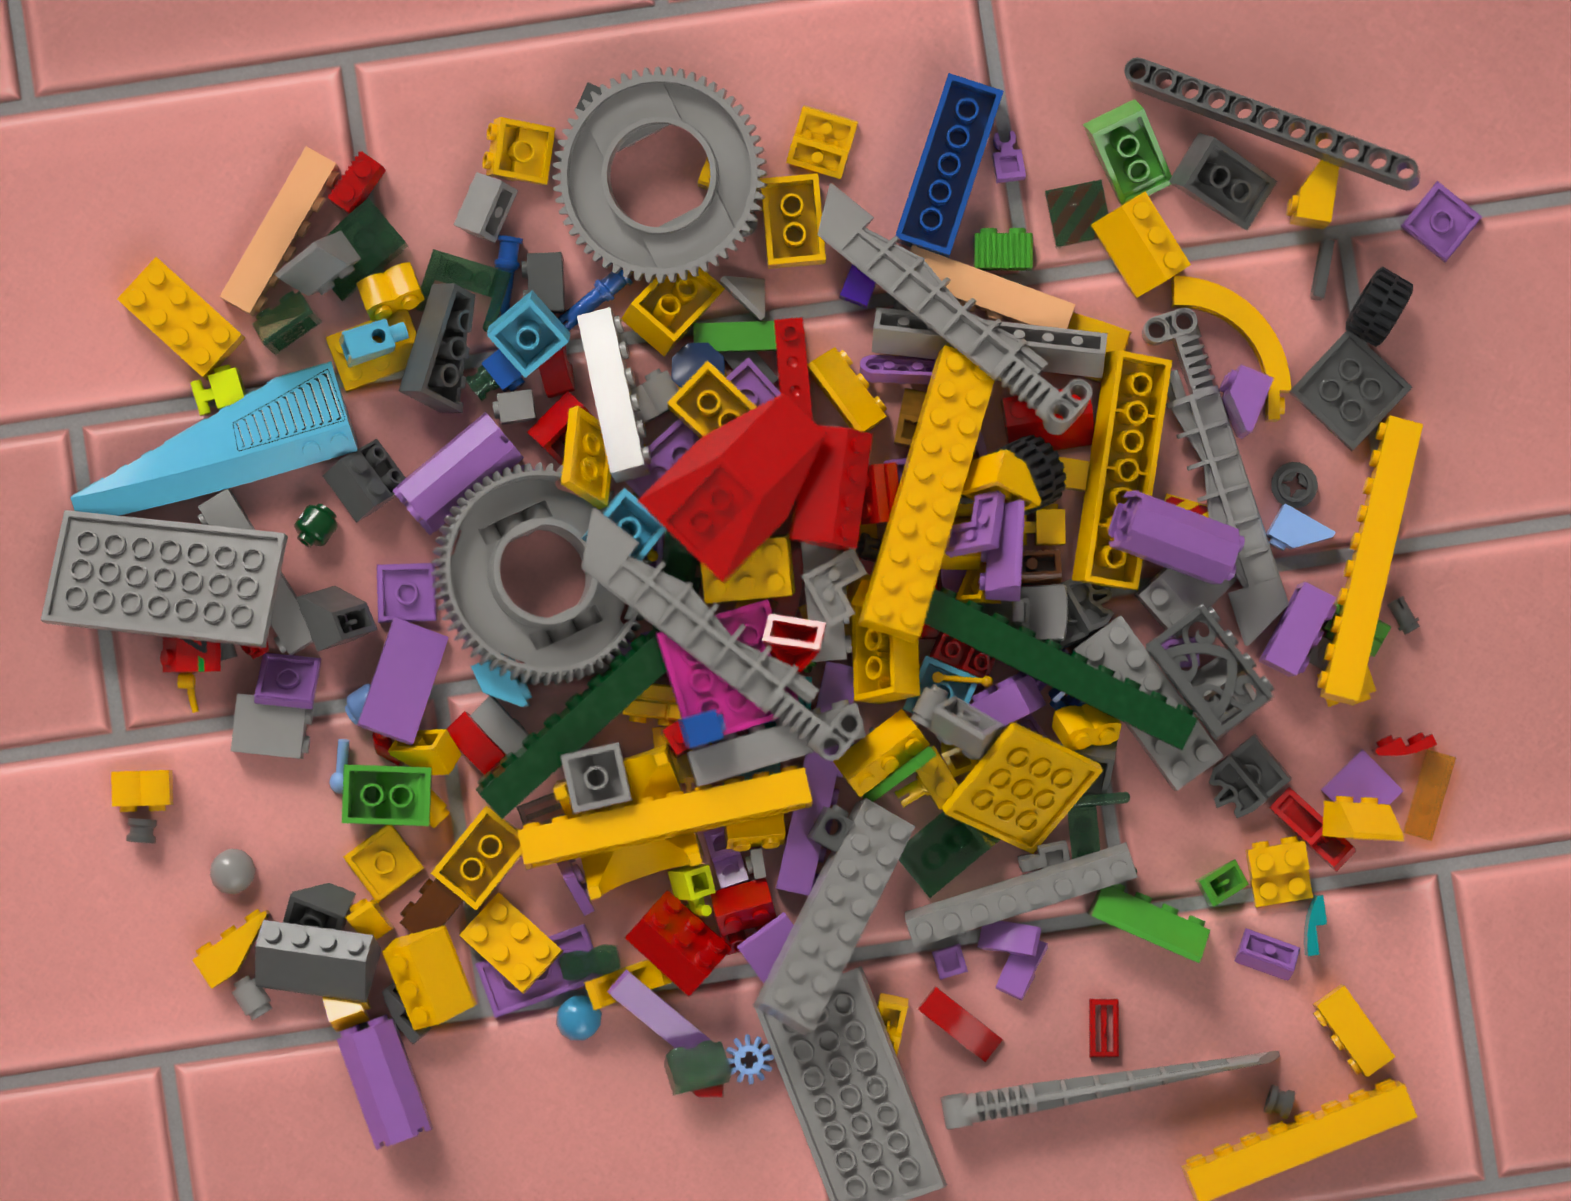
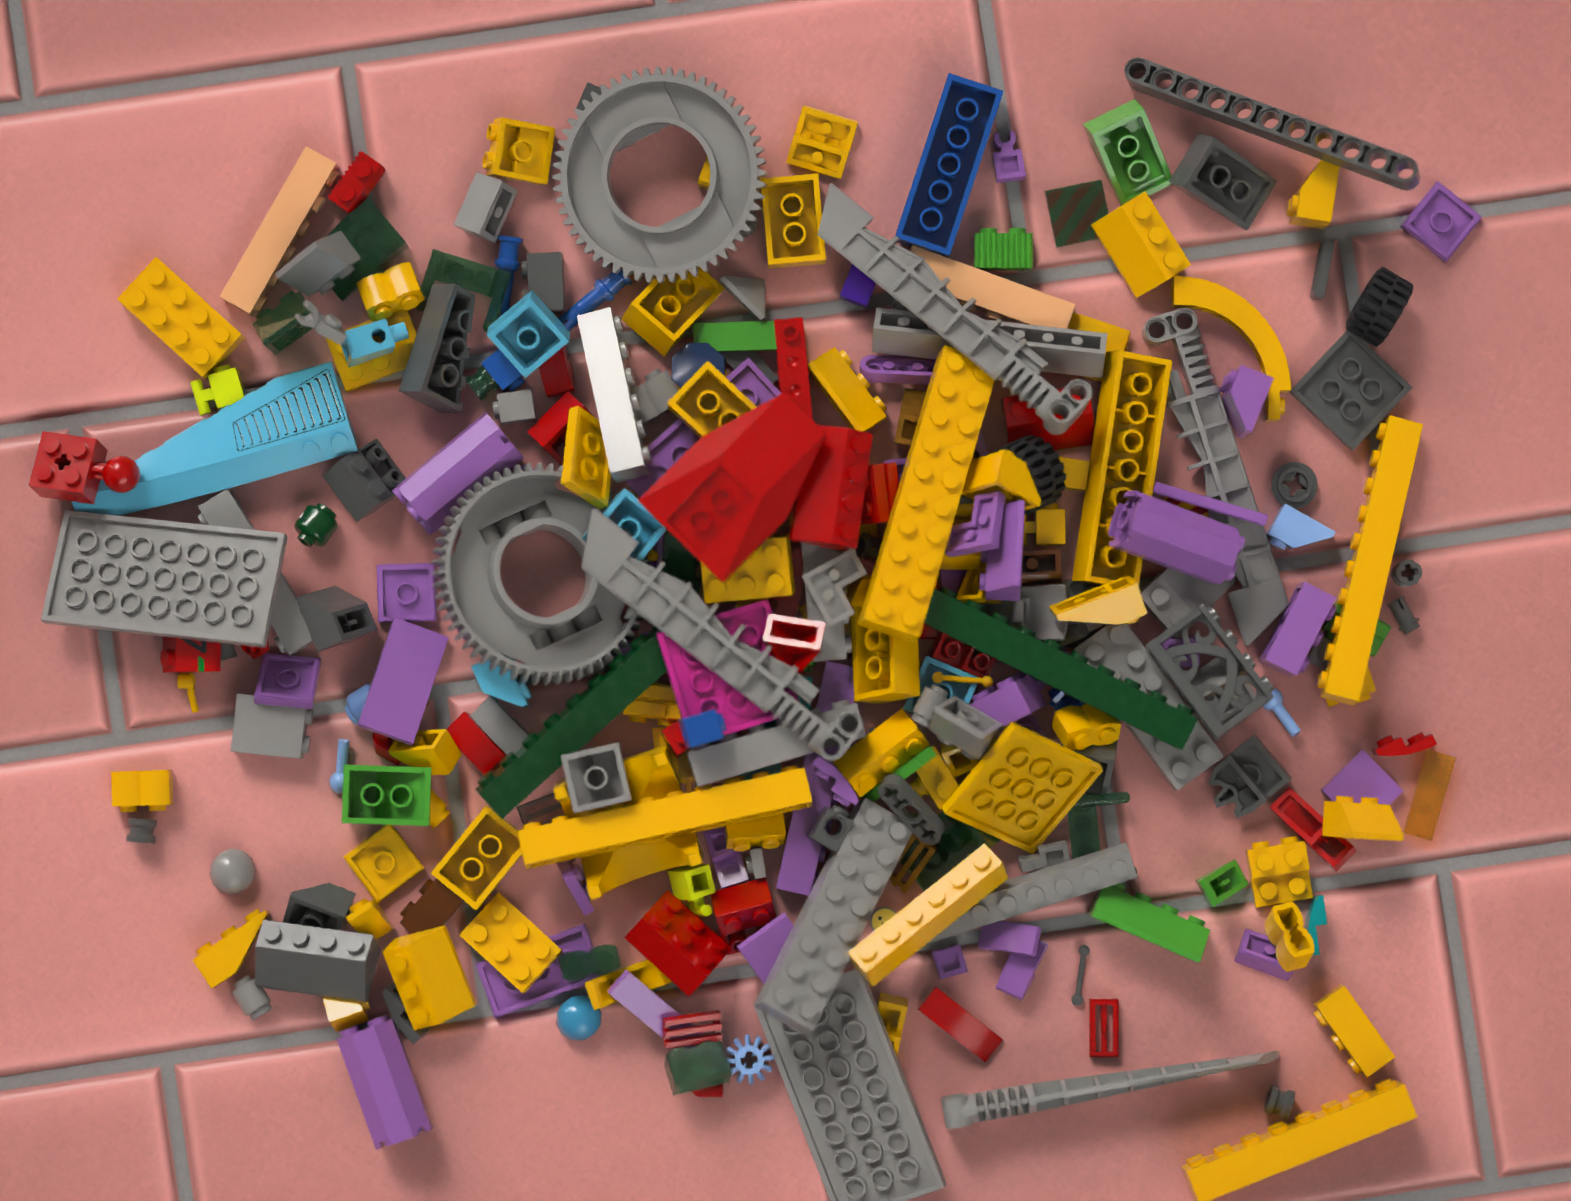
none -> red brick [28,431,140,504]
none -> light grey plate [295,301,347,345]
none -> red tile [662,1010,722,1049]
none -> medium lavender slope [812,755,859,807]
none -> yellow brick [848,844,1008,987]
none -> light yellow tile [870,907,897,931]
none -> dark grey beam [878,774,945,845]
none -> pearl gold tile [889,833,938,894]
none -> yellow slope [1049,575,1147,625]
none -> dark grey hinge [1071,945,1090,1006]
none -> medium lavender tile [1153,482,1269,526]
none -> light blue bar [1263,688,1301,737]
none -> yellow brick [1265,901,1314,972]
none -> dark grey bush [1391,560,1422,587]

